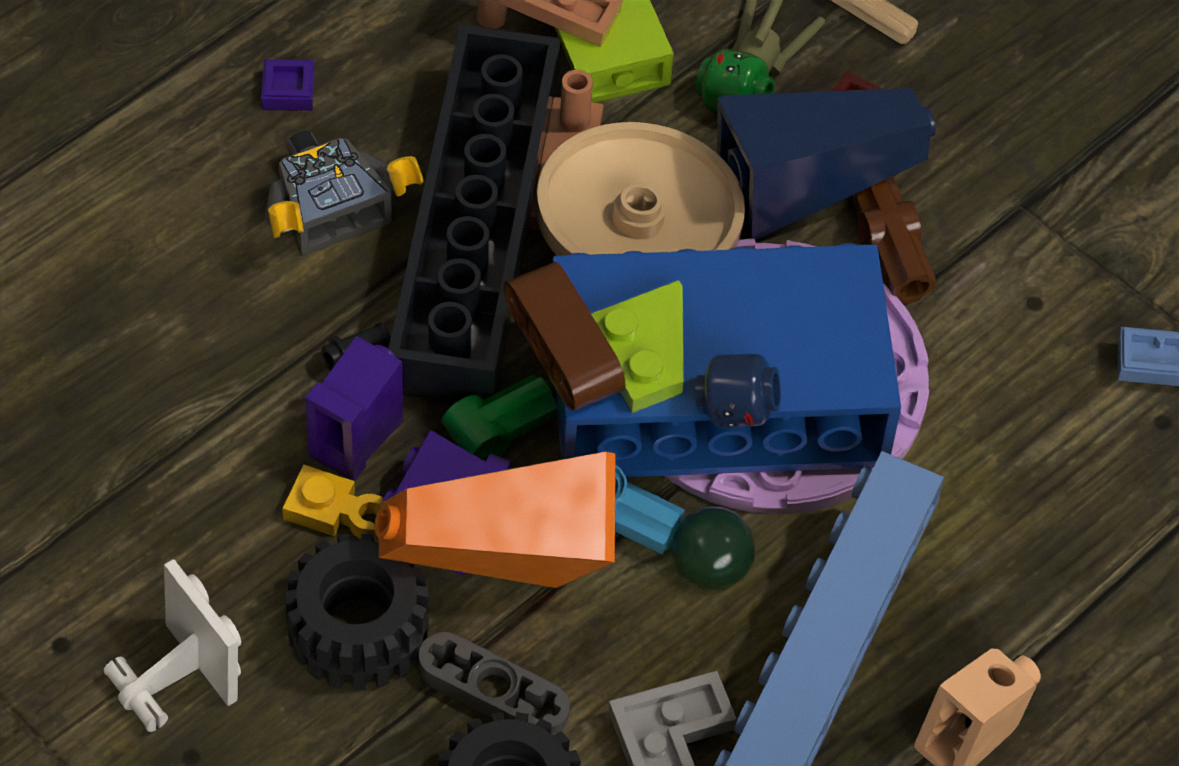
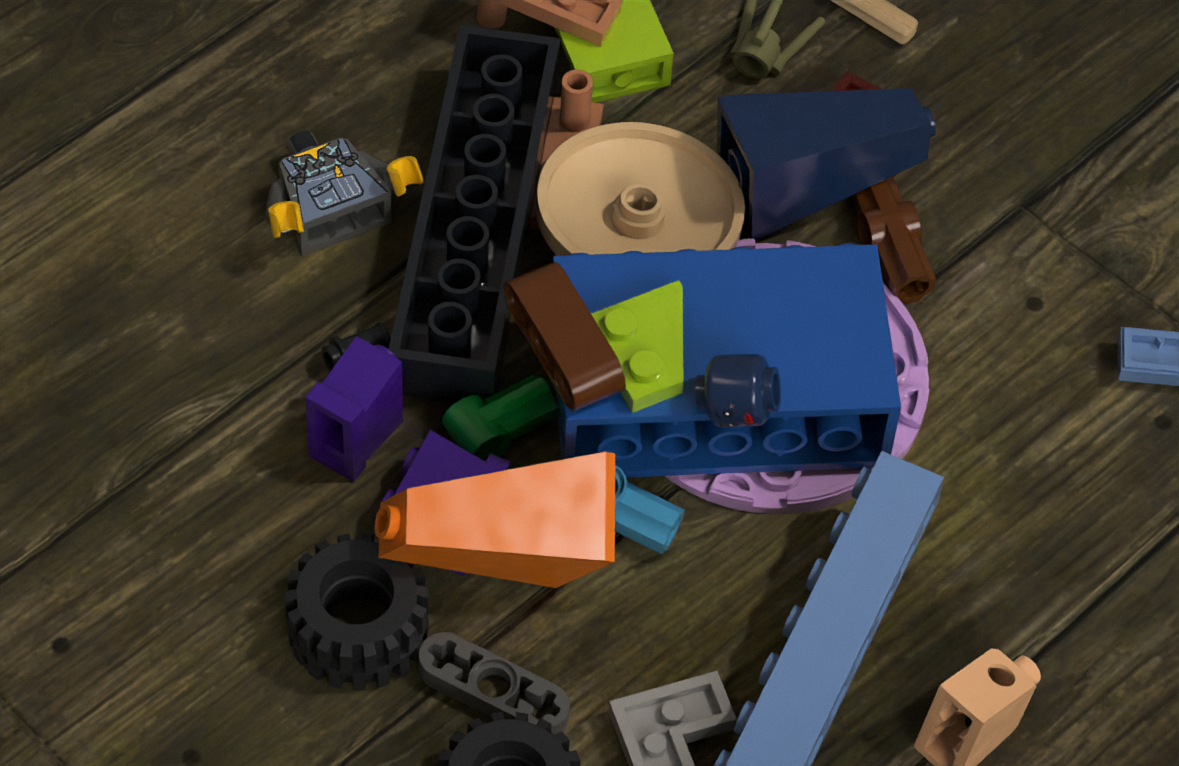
white plate [104,559,241,732] -> none
dark purple tile [261,59,315,111] -> none
yellow plate [282,465,383,540] -> none
clear green hair [669,507,755,590] -> none
green head [696,49,775,113] -> none

